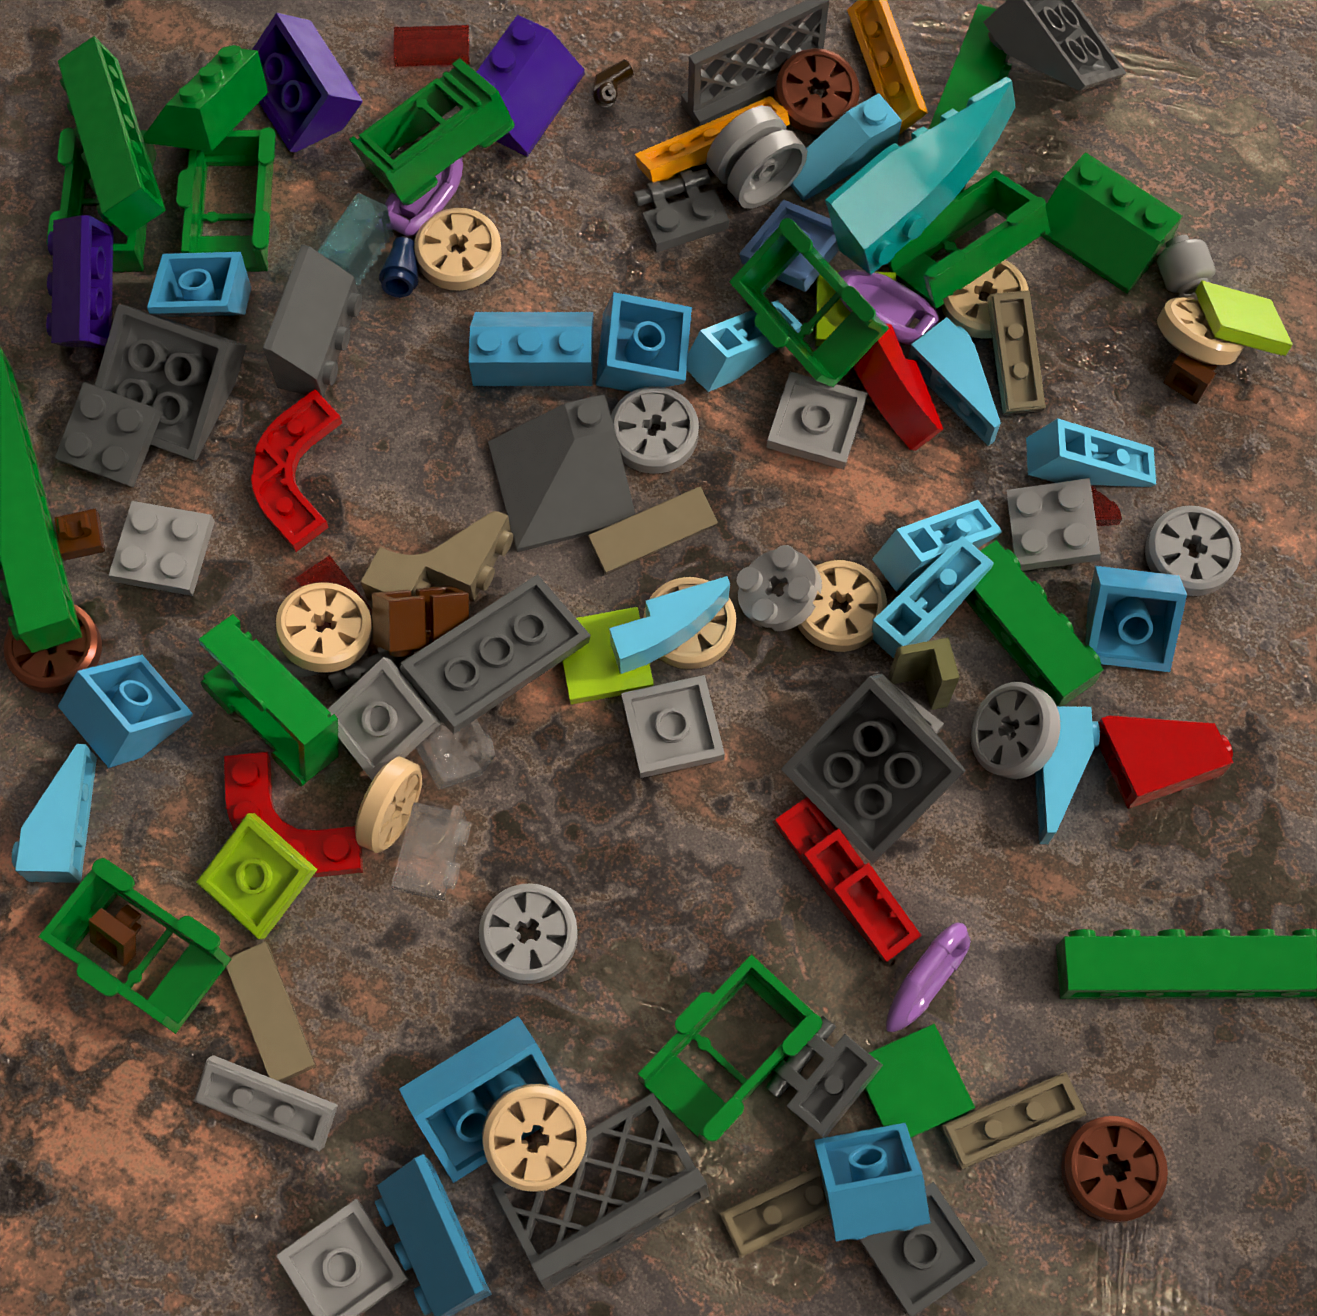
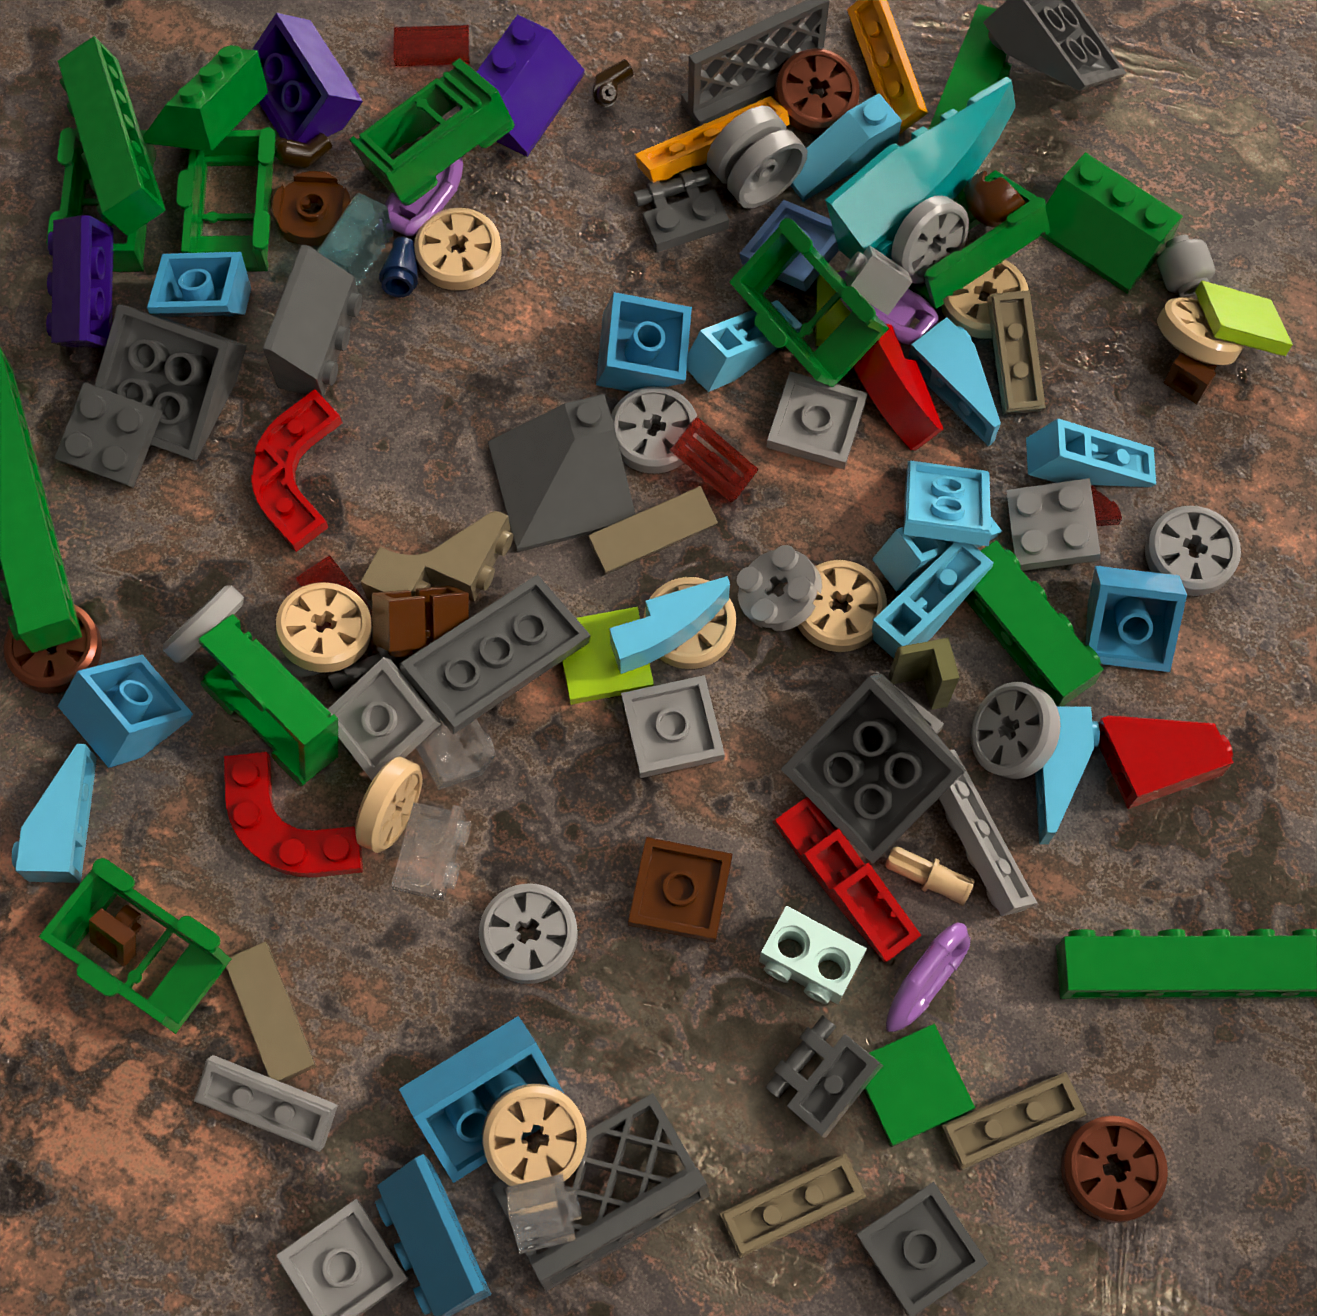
reddish brown tile [54,509,105,561] -> none
light grey plate [108,501,215,596] -> none
lime tile [196,813,318,939] -> none
dark azure slope [469,312,594,386] -> none
green piece [638,954,822,1145] -> none
dark azure slope [814,1123,931,1241] -> none
none -> light grey wheel [163,585,244,663]
none -> reddish brown plate [272,171,353,246]
none -> dark brown arm [275,132,332,169]
none -> clear brick [507,1174,582,1254]
none -> reddish brown plate [628,837,733,943]
none -> clear red tile [669,417,759,502]
none -> light aqua brick [759,905,867,1004]
none -> light grey brick [845,245,912,315]
none -> tan axle [885,847,975,906]
none -> light grey wheel [891,196,969,284]
none -> medium azure tile [903,460,991,546]
none -> light grey plate [939,749,1037,917]
none -> reddish brown hair [964,170,1026,228]

